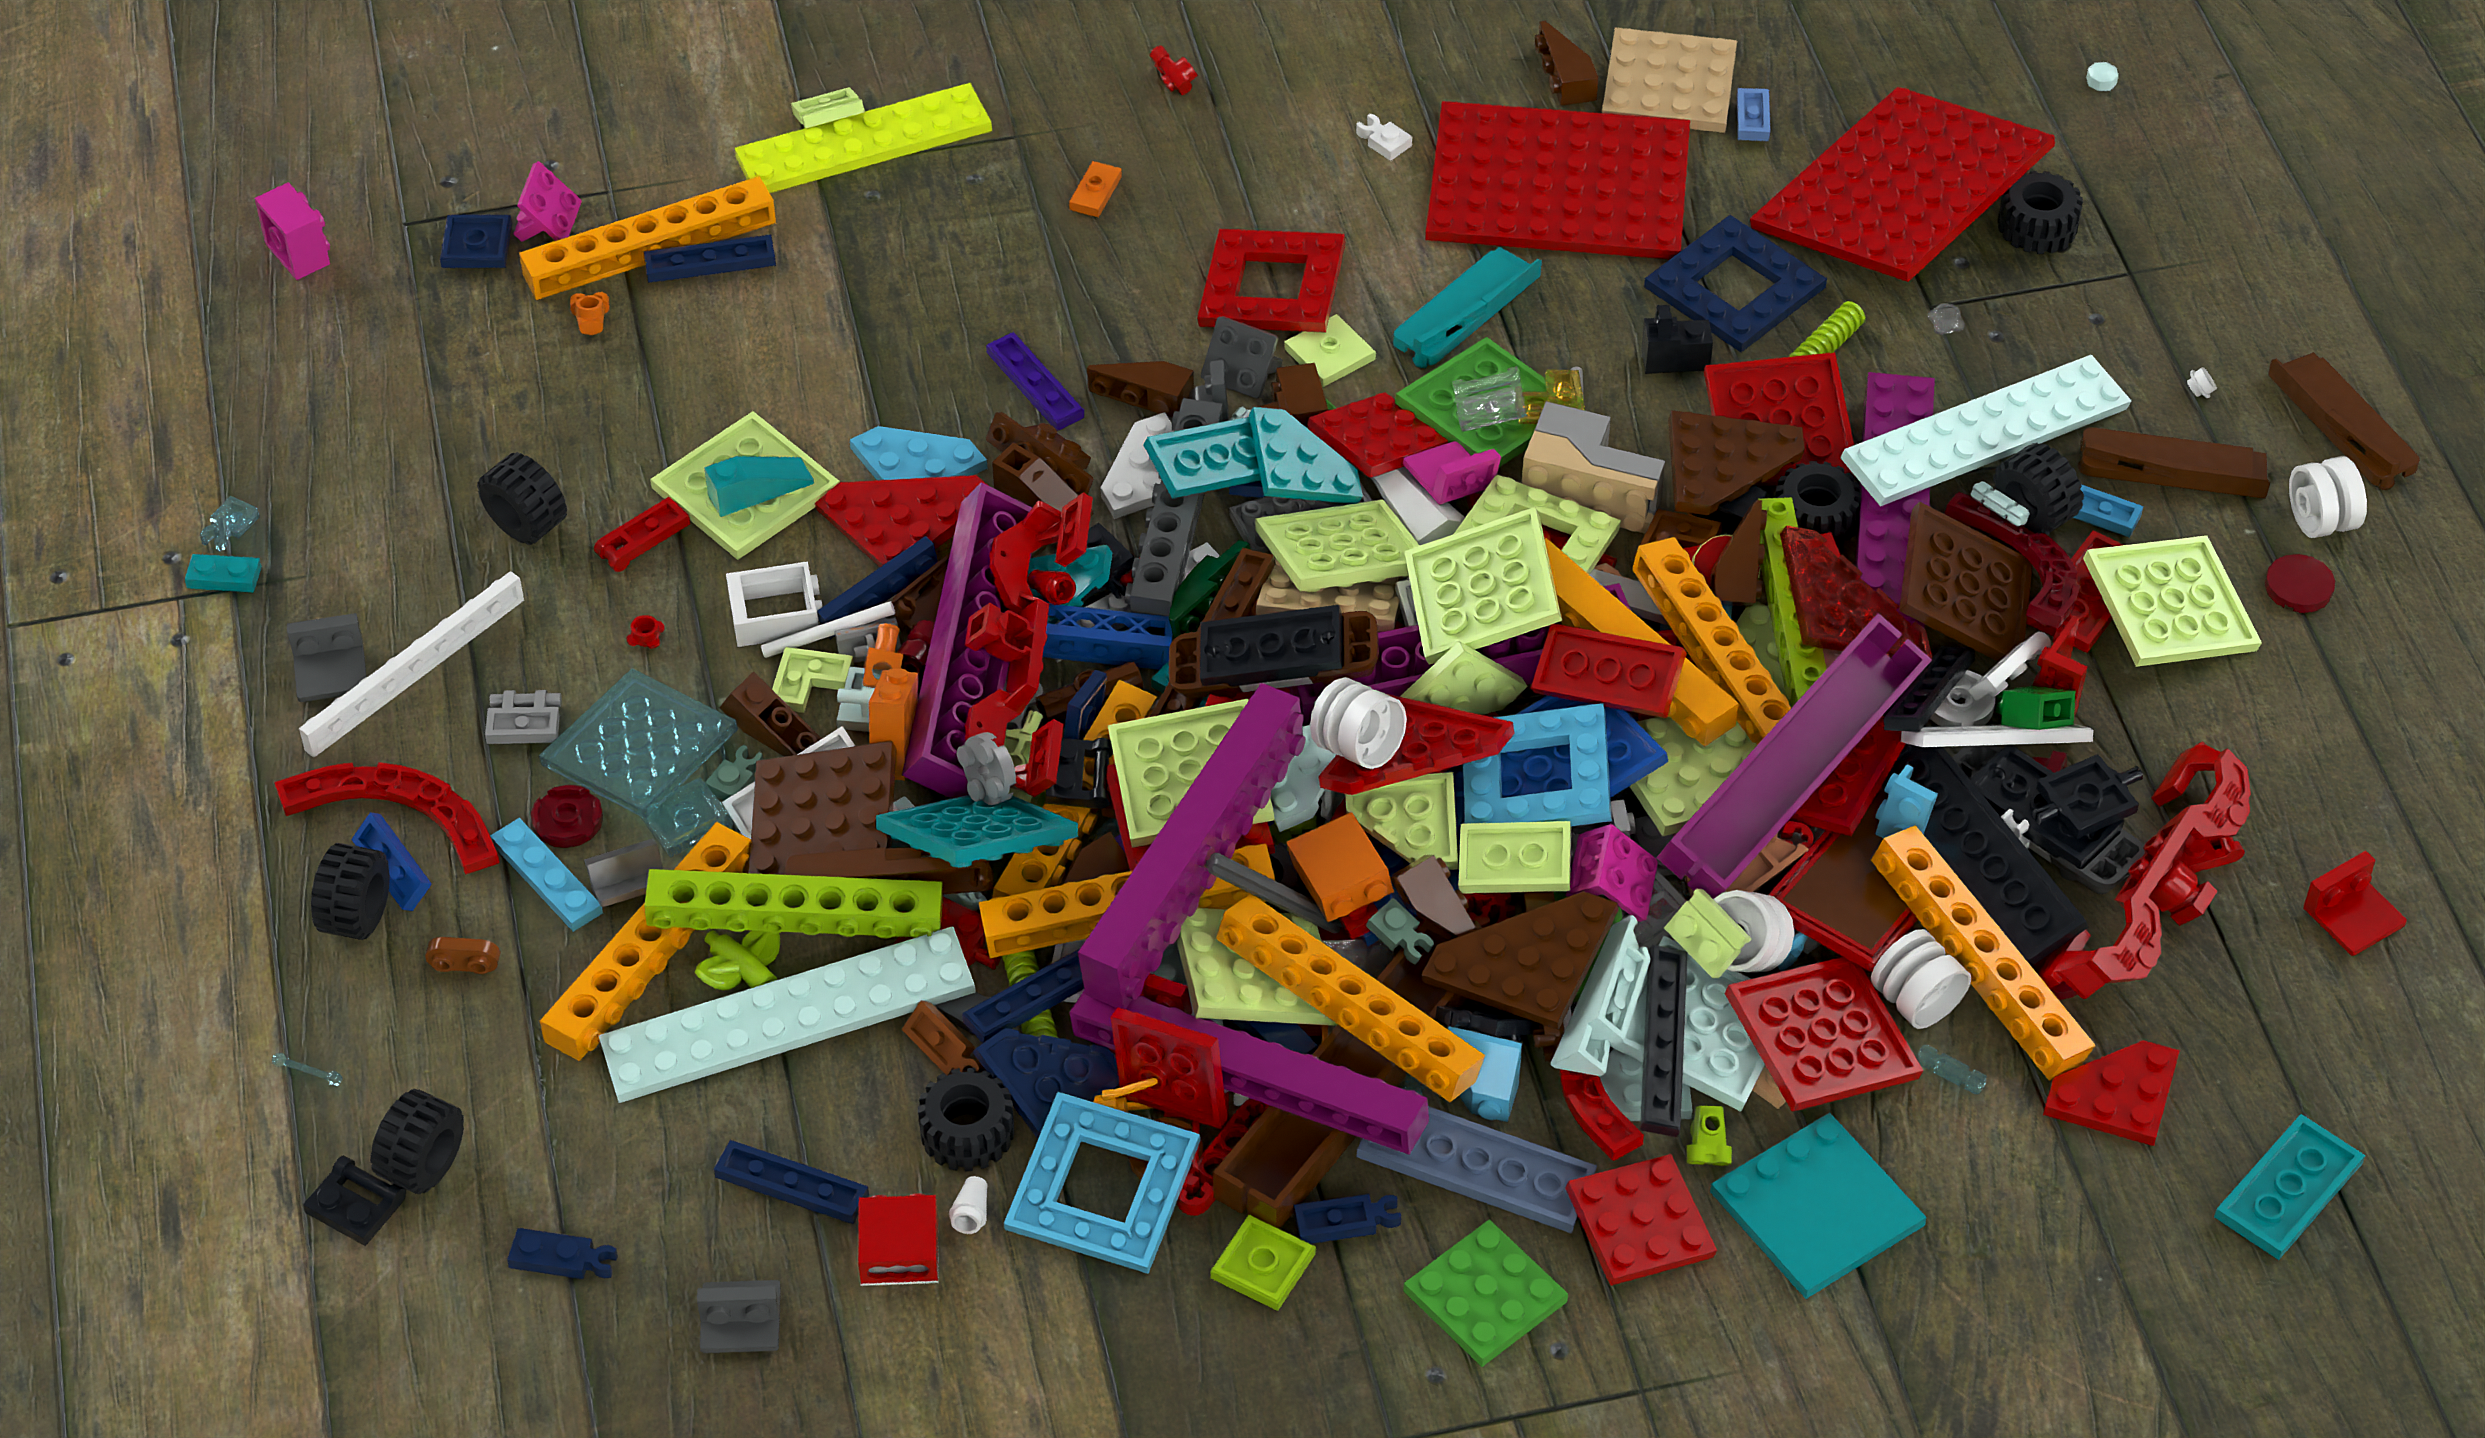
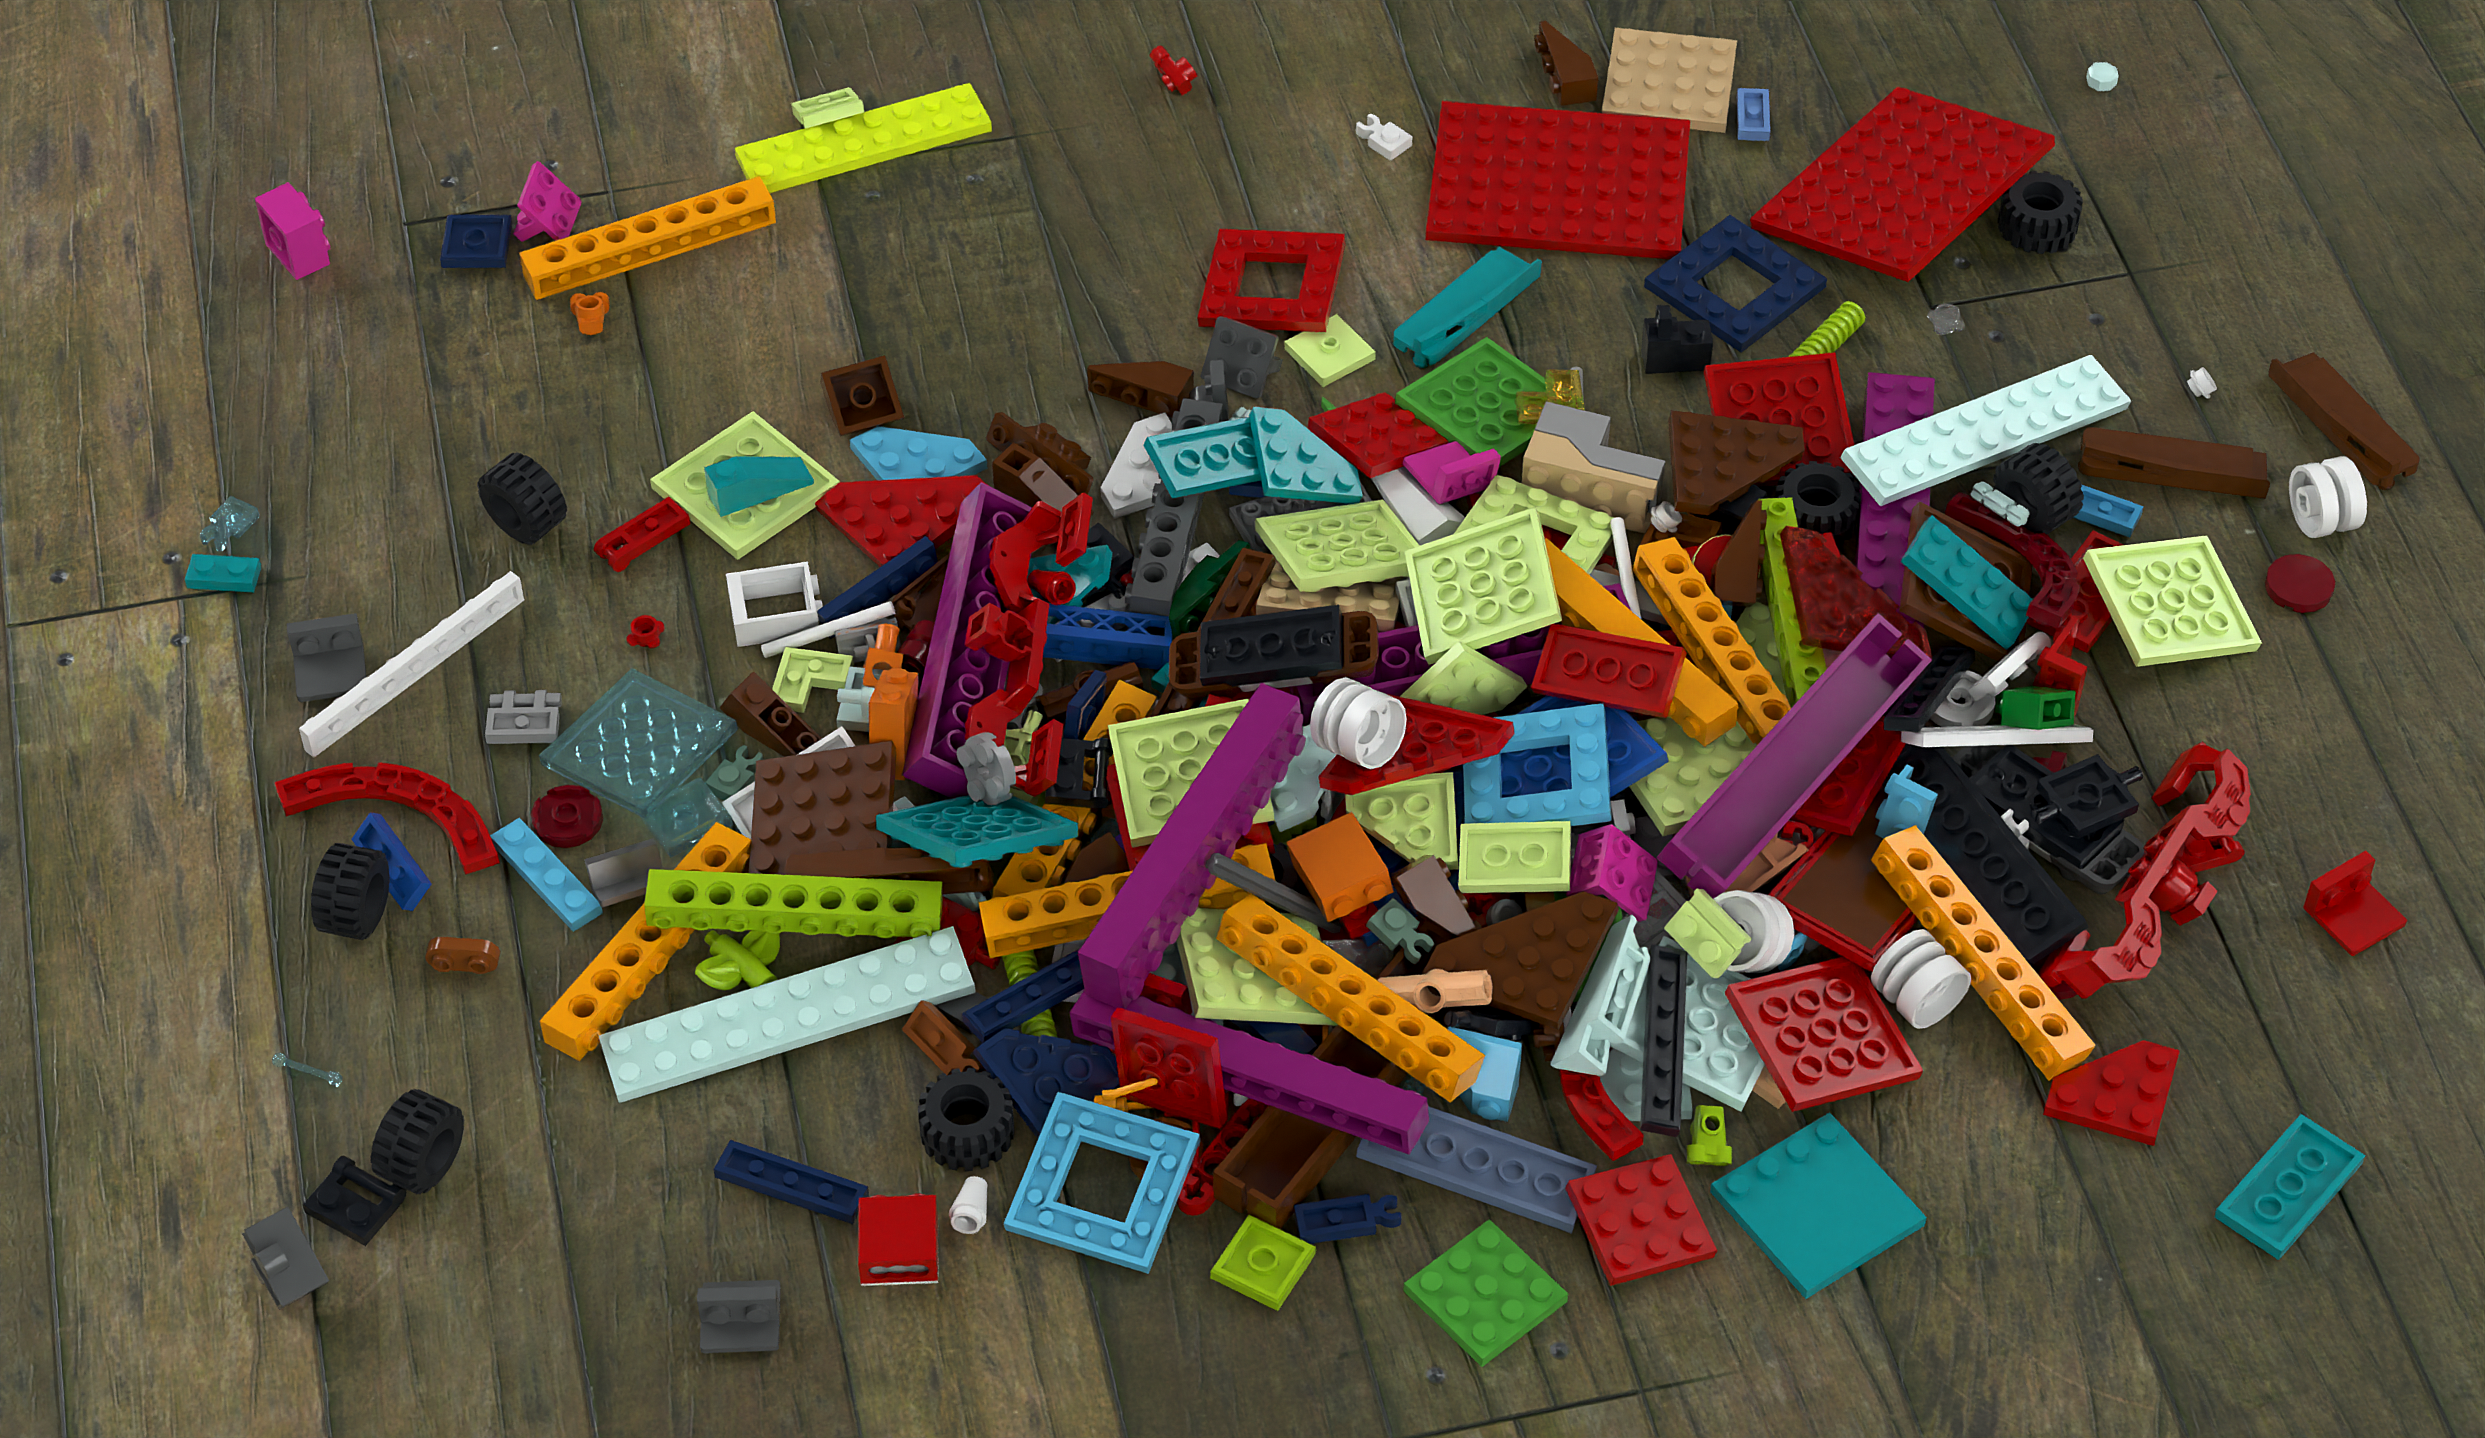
dark blue plate [507,1228,618,1279] -> none
dark blue plate [644,235,776,283] -> none
dark purple tile [986,332,1085,431] -> none
orange plate [1069,161,1122,218] -> none
reddish brown hinge [1258,363,1328,428] -> none
clear plate [1453,366,1527,432] -> none
clear light blue axle [1916,1044,1987,1095] -> none
none -> dark grey piece [242,1207,329,1310]
none -> reddish brown slope [820,355,904,436]
none -> light nougat piece [1377,969,1493,1013]
none -> light grey tile [1486,899,1524,926]
none -> white bar [1610,517,1641,619]
none -> white plate [1651,501,1682,533]
none -> teal plate [1900,515,2033,650]

